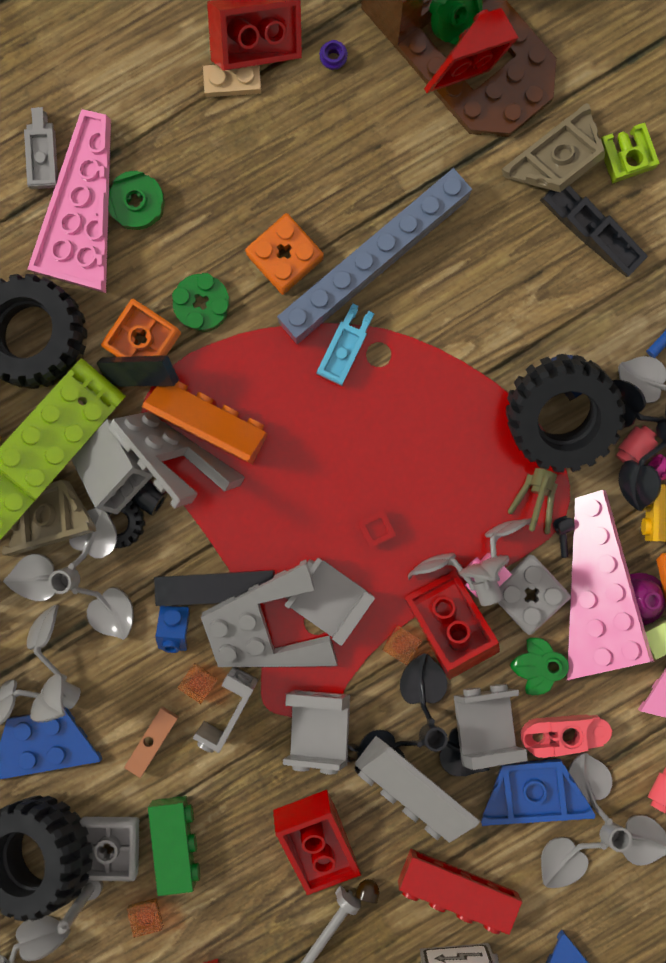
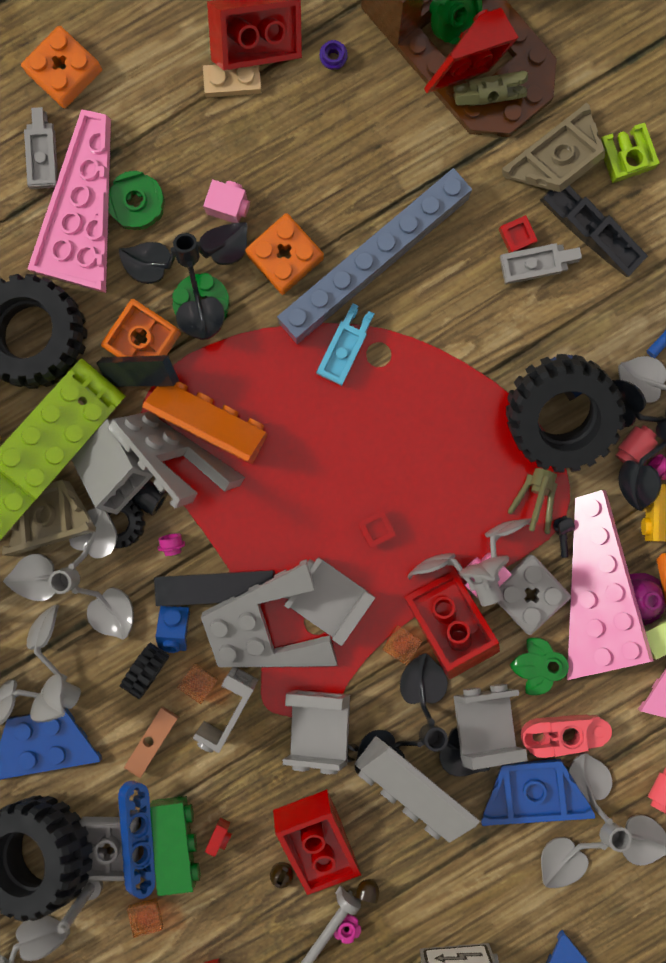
red brick [398,848,522,935] -> none
none -> orange brick [21,25,102,109]
none -> blue beam [118,780,156,899]
none -> black plant [119,222,248,340]
none -> black tyre [120,642,170,699]
none -> dark pink plate [157,533,185,556]
none -> bright pink brick [203,179,250,223]
none -> red plate [205,818,232,857]
none -> dark brown hinge [270,862,293,889]
none -> dark pink plate [333,914,361,944]
none -> olive hinge [453,71,528,106]
none -> red plate [498,215,538,253]
none -> light grey hinge [499,243,582,285]

